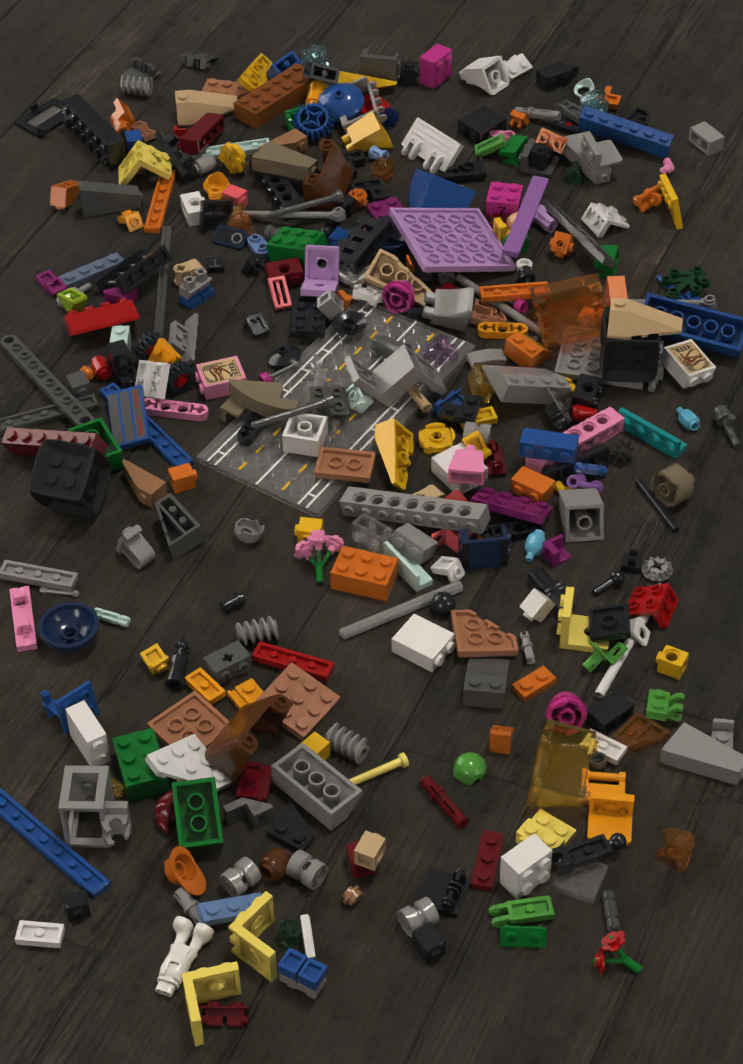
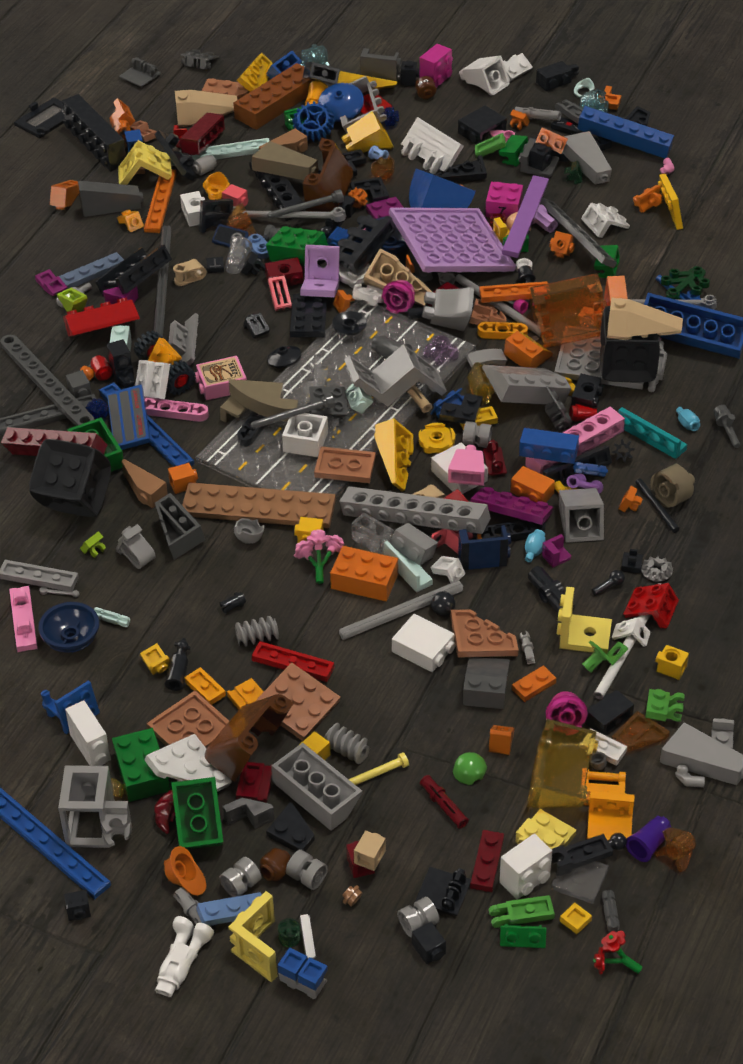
white plate [15,920,65,948] -> none
light grey piece [120,75,153,97] -> none
light grey hips [179,268,215,310] -> none
light yellow bracket [182,961,241,1046] -> none
dark red hinge [201,1001,250,1027] -> none
dark grey brick [203,640,252,685] -> none
yellow plate [218,142,248,174] -> none
hinge [258,361,299,382] -> none
light grey brick [317,289,344,321] -> none
yellow bracket [462,430,492,460] -> none
white brick [519,588,556,623] -> none
light grey bracket [581,133,623,169] -> none
black plate [589,603,631,643] -> none
brick [659,339,716,389] -> none
light grey brick [689,121,725,156] -> none
none -> lime tile [80,531,106,558]
none -> clear blue gear [85,398,109,420]
none -> medium nougat plate [182,482,336,528]
none -> clear plant [225,236,253,274]
none -> reddish brown head [415,76,437,99]
none -> yellow plate [560,903,592,934]
none -> orange tile [618,486,643,513]
none -> dark purple plant [626,816,672,862]
none -> light grey arm [675,765,705,787]

